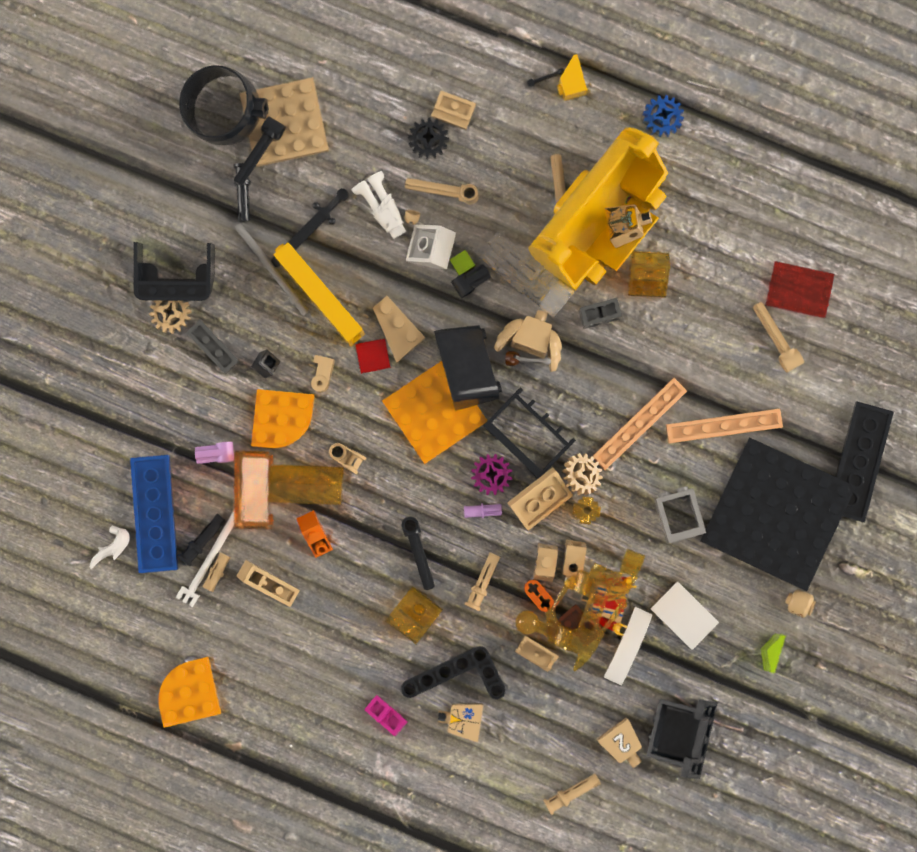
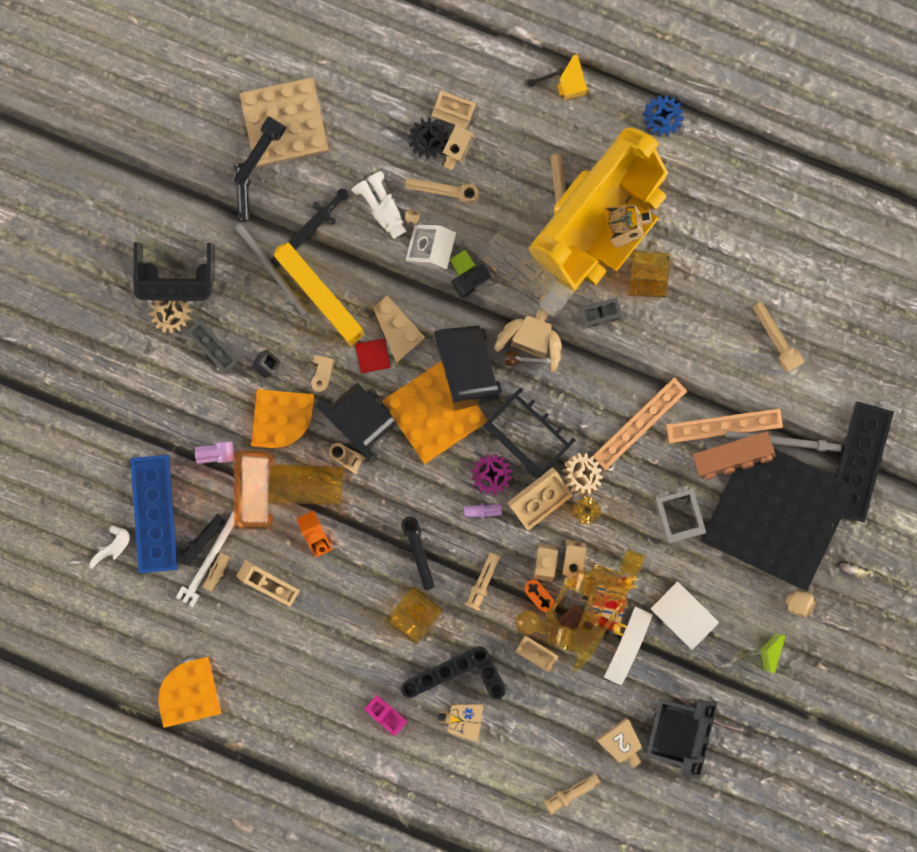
black cylinder [179,65,269,145] -> none
clear red piece [765,261,835,319] -> none
none -> black windscreen [315,383,397,463]
none -> tan torso [442,125,476,171]
none -> nougat brick [693,431,776,480]
none -> light grey bar [726,431,841,452]

